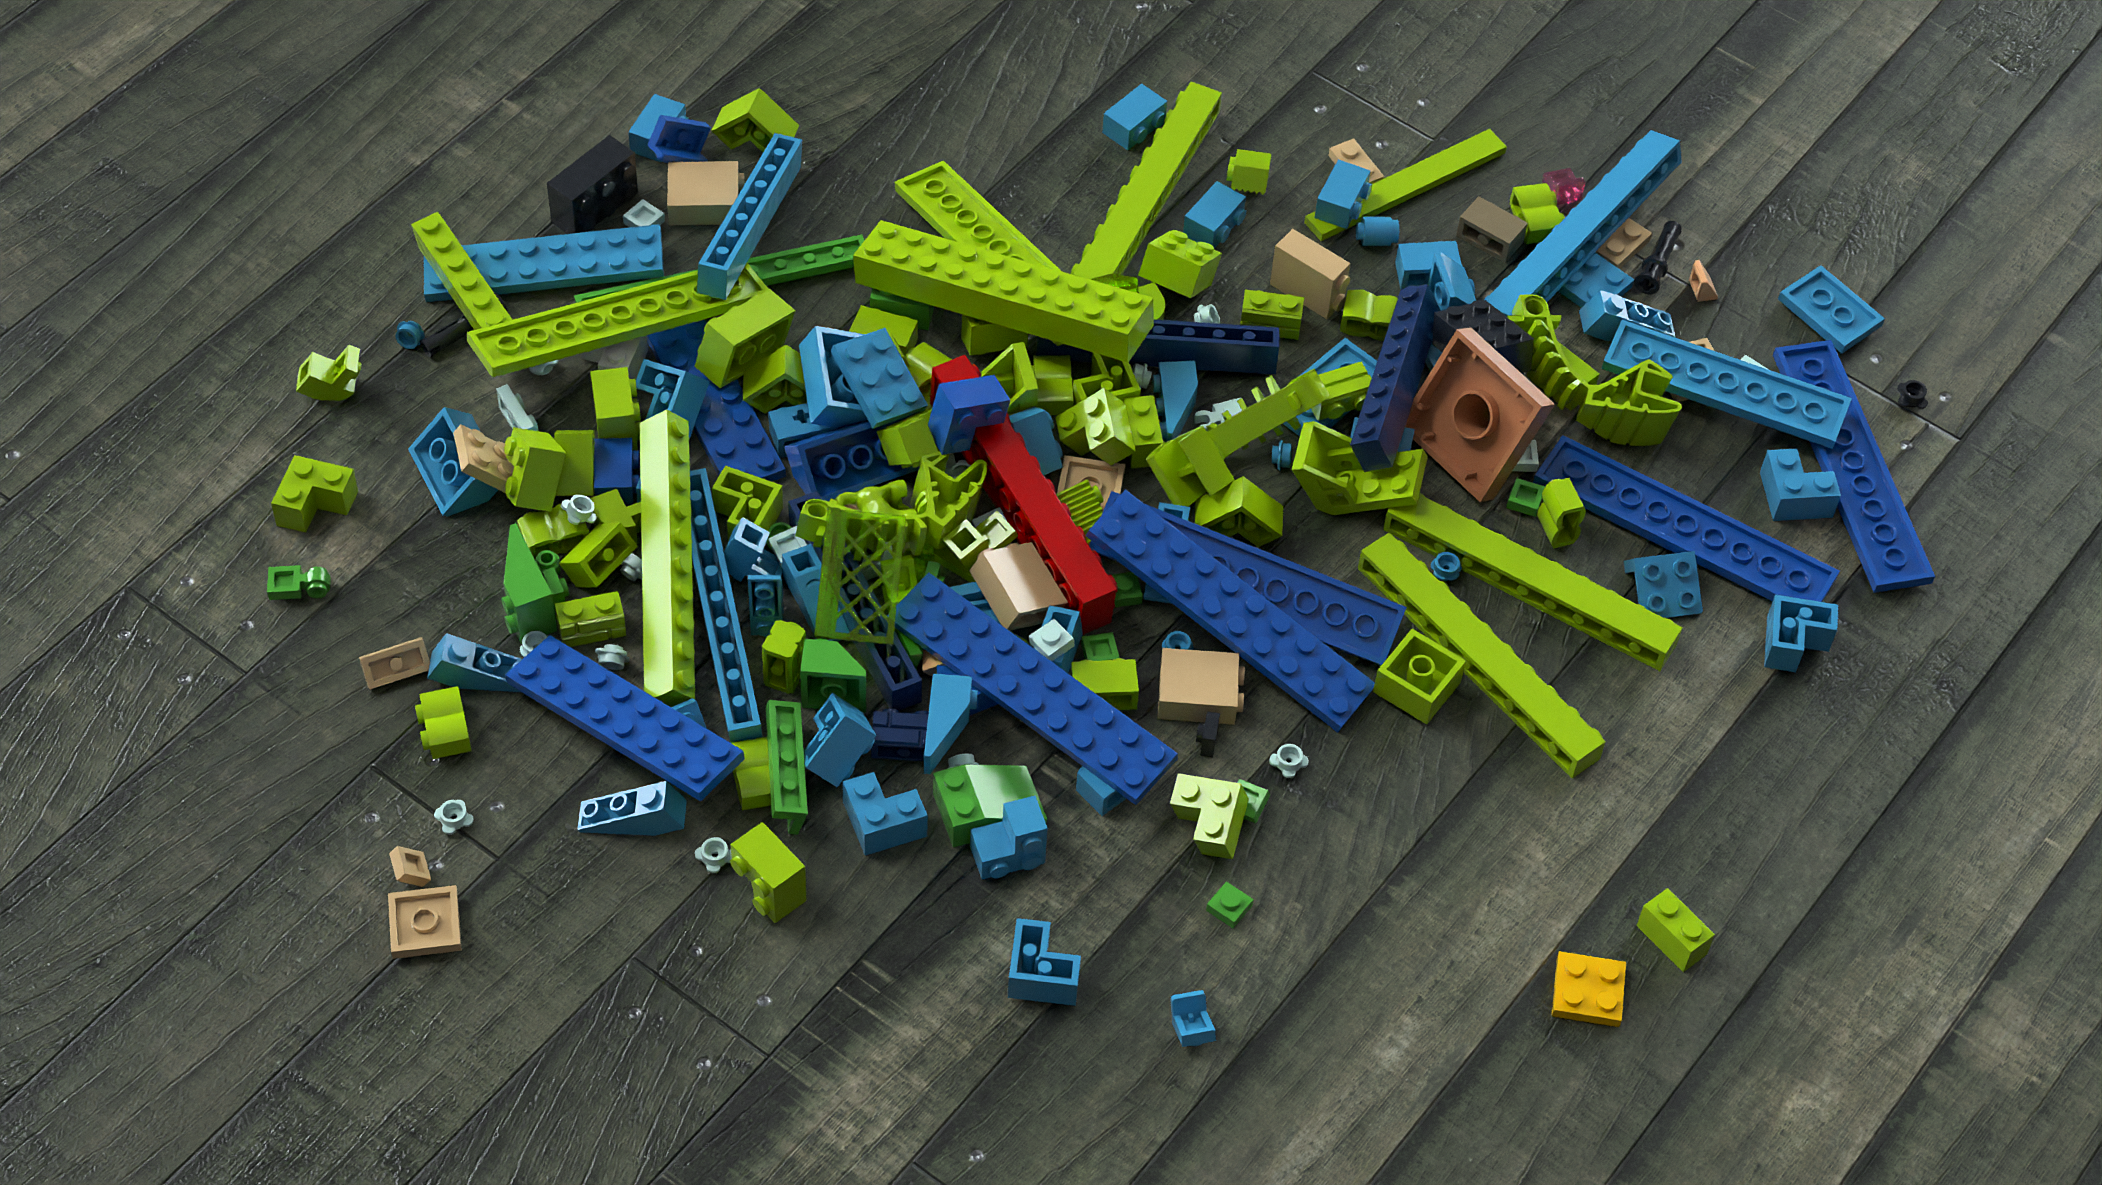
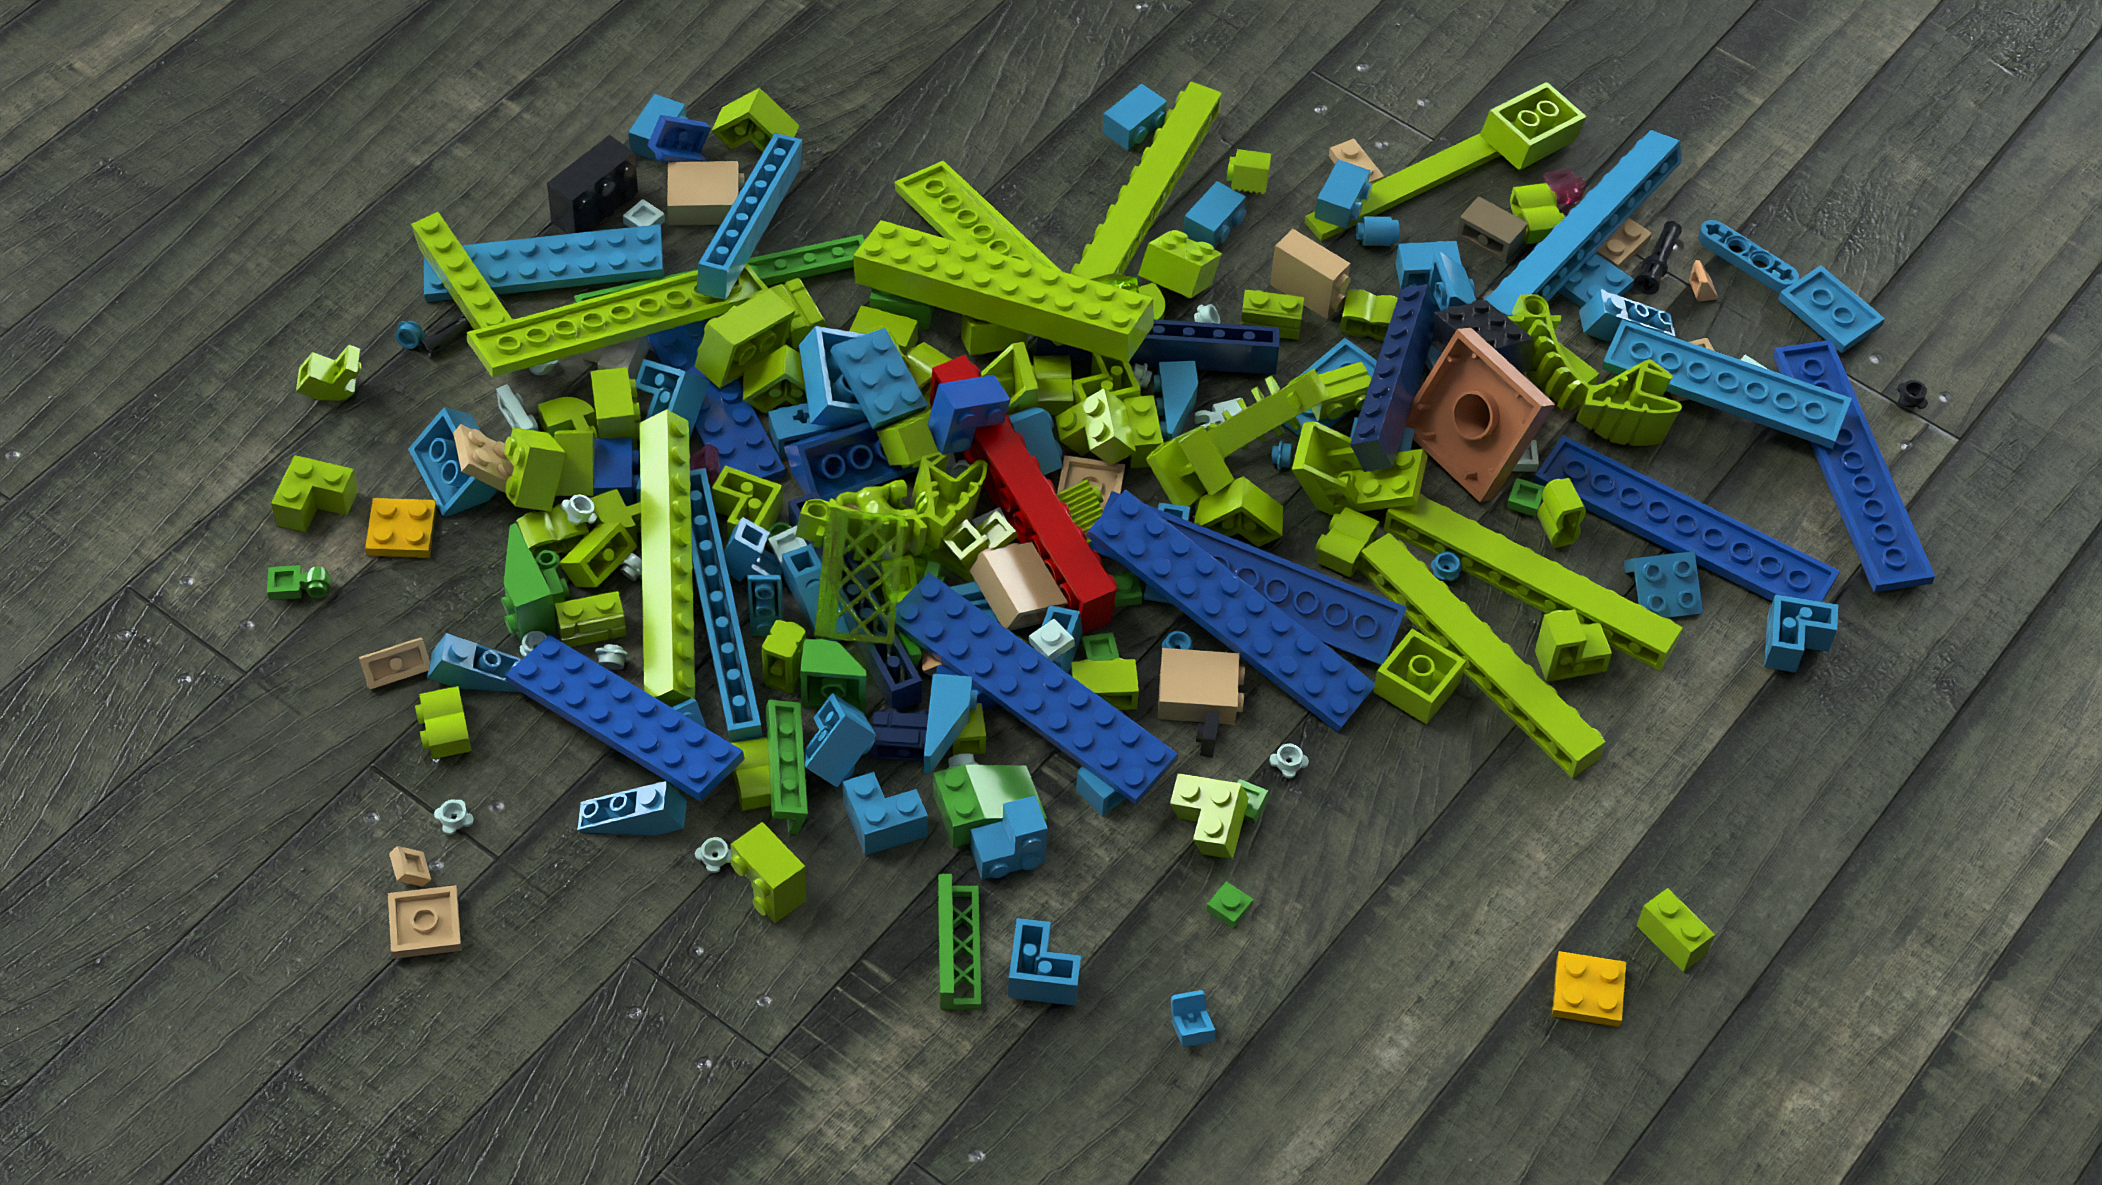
dark azure brick [1760,449,1841,521] -> none
none -> yellow plate [365,498,437,558]
none -> lime brick [538,397,598,439]
none -> clear pink plate [689,443,720,481]
none -> lime brick [769,278,825,349]
none -> bright green fence [938,874,981,1009]
none -> lime brick [952,703,986,756]
none -> lime brick [1315,507,1380,577]
none -> lime brick [1480,82,1587,170]
none -> lime brick [1535,609,1612,682]
none -> dark azure beam [1698,220,1799,293]

